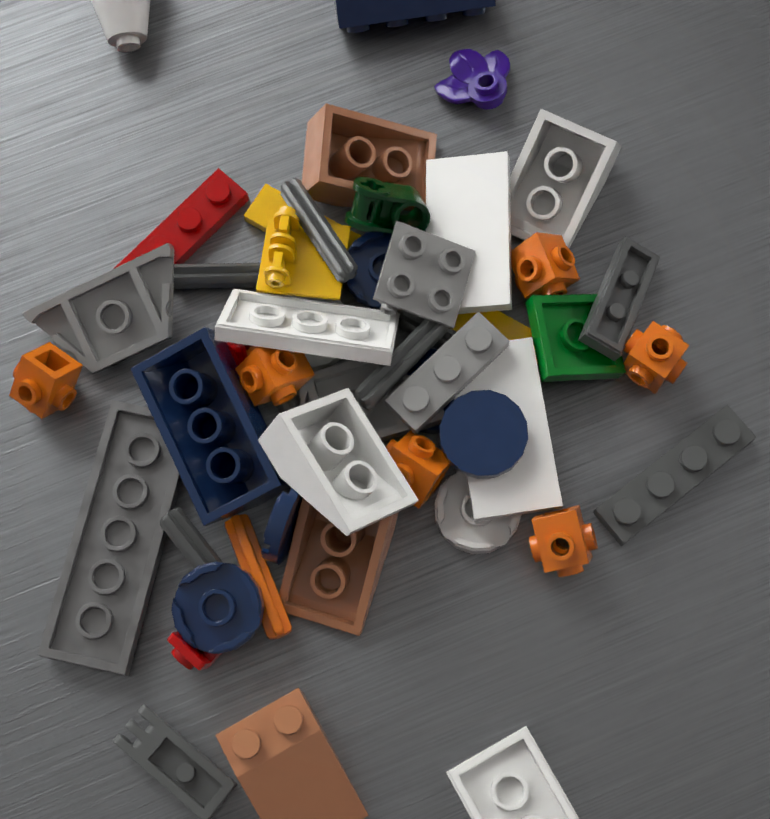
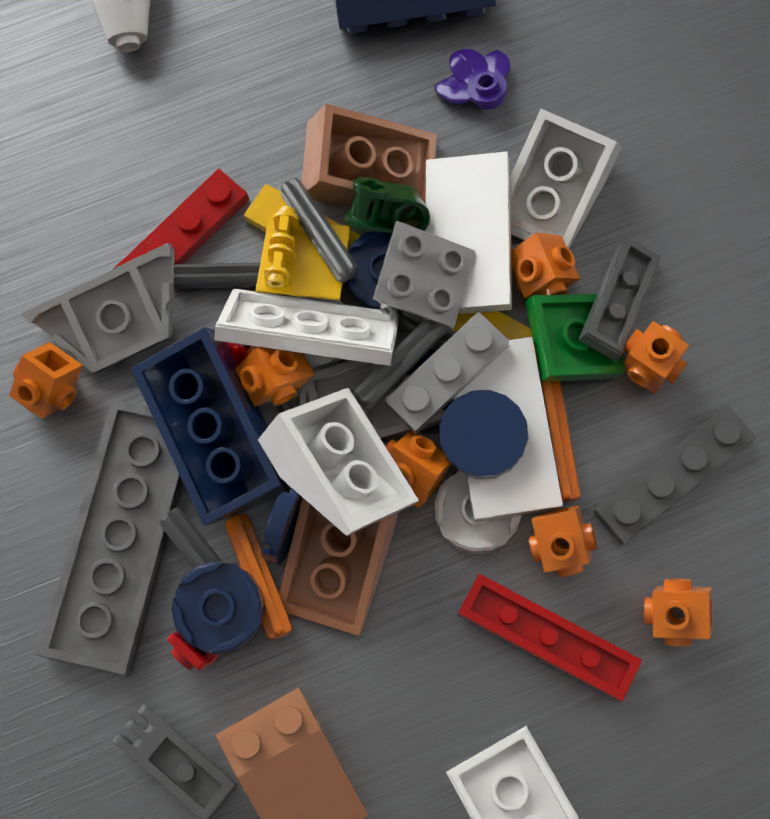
none -> red plate [458,573,642,702]
none -> orange axle [540,379,581,503]
none -> orange brick [644,578,713,646]

